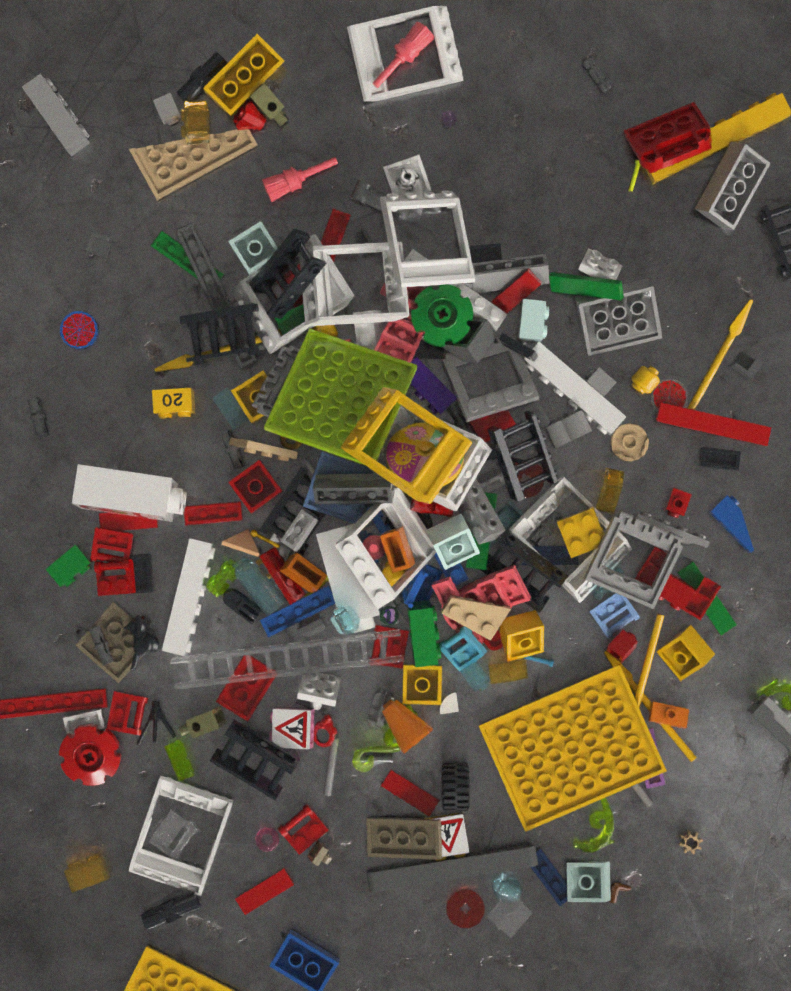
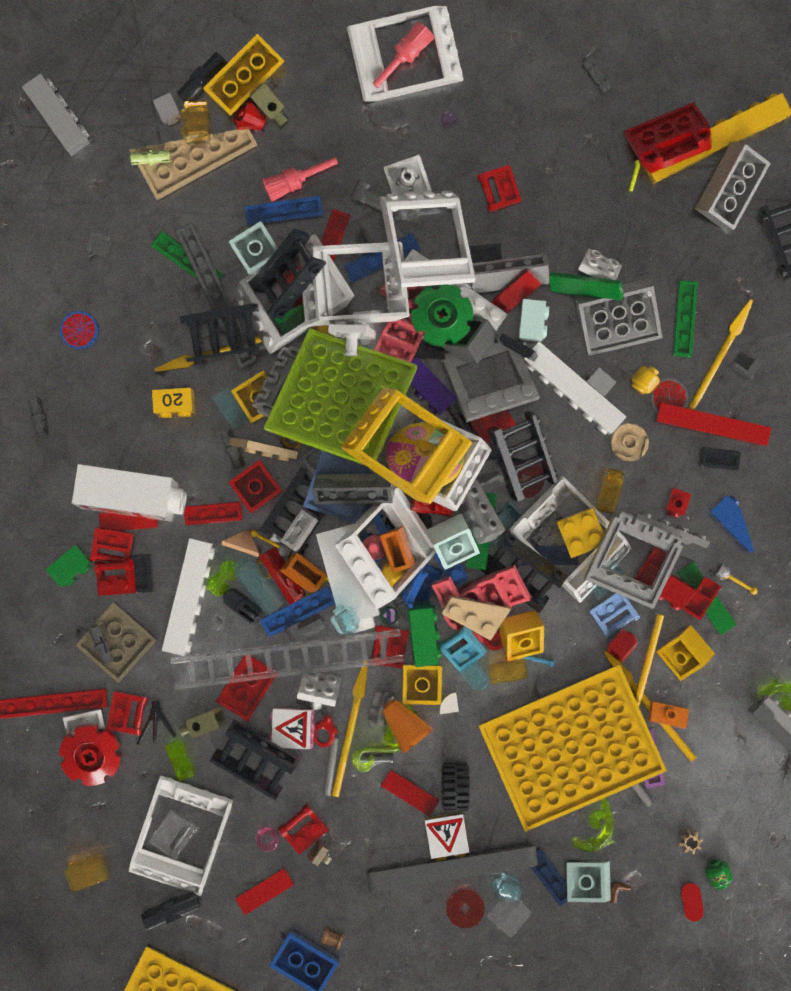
black animal [124,615,159,671] -> none
dark tan plate [366,817,442,860] -> none
light grey brick [546,409,592,448] -> none
none -> yellowish green pin [130,150,170,165]
none -> blue plate [244,196,323,226]
none -> medium nougat bush [320,928,344,951]
none -> white plate [328,321,376,356]
none -> yellow piece [331,659,368,797]
none -> blue plate [344,233,421,283]
none -> red plate [477,164,522,212]
none -> green tile [672,280,698,358]
none -> red tile [681,882,704,922]
none -> green head [705,859,733,890]
none -> hinge [714,563,757,595]

